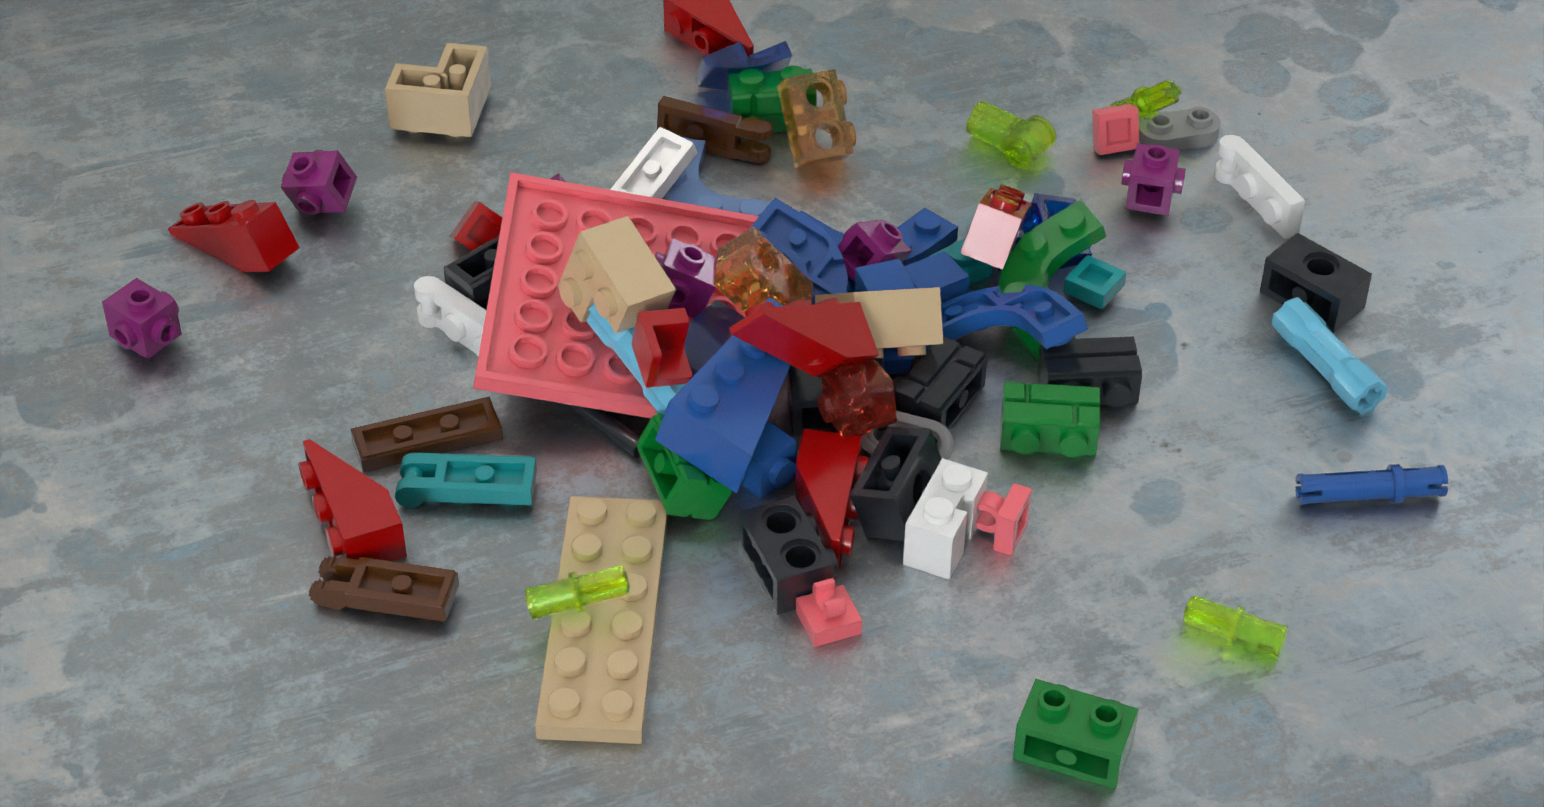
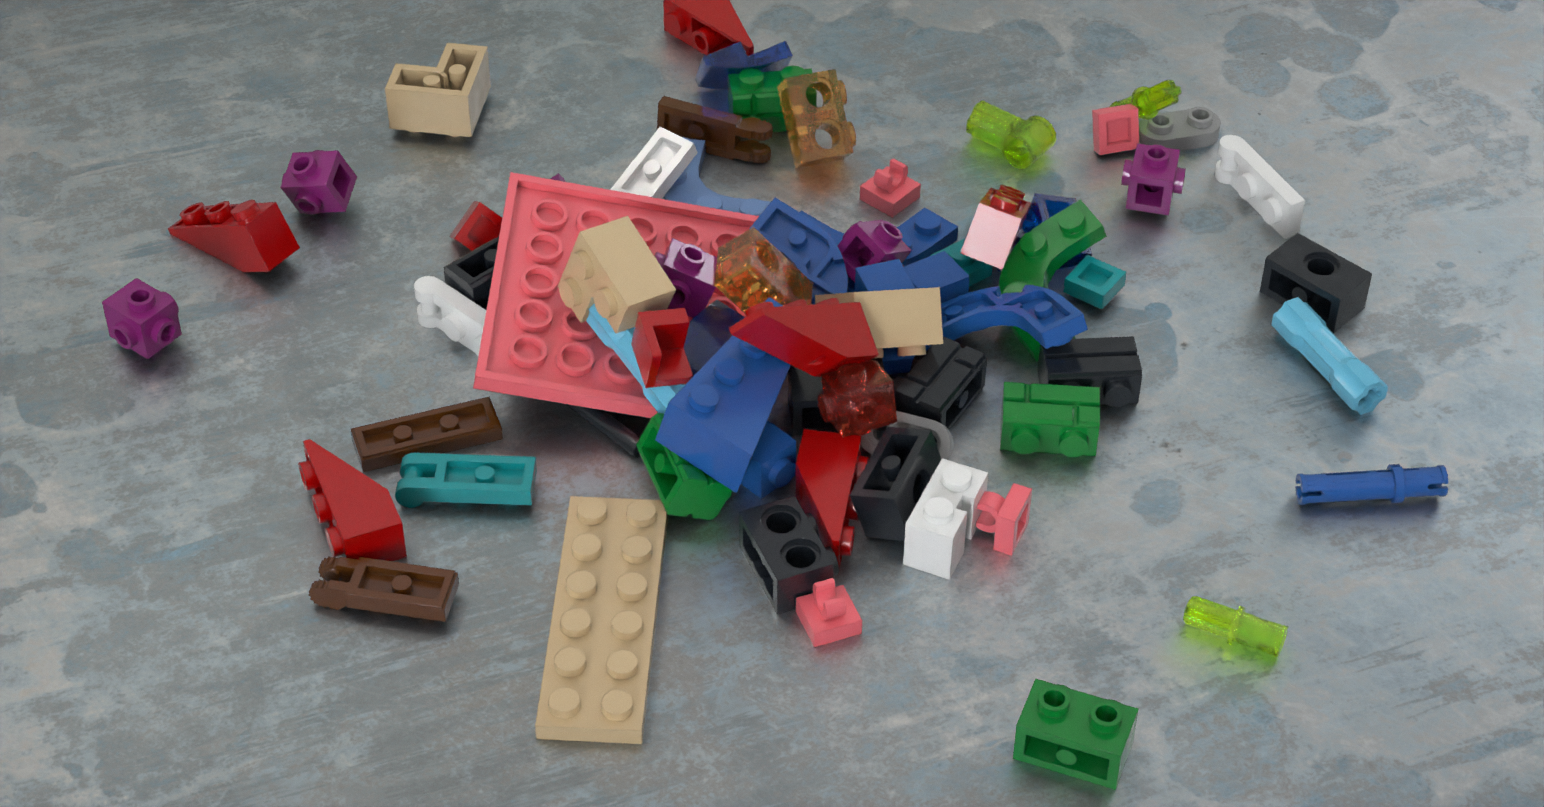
clear neon green axle [525,566,630,620] -> none
none -> coral tile [859,158,921,218]

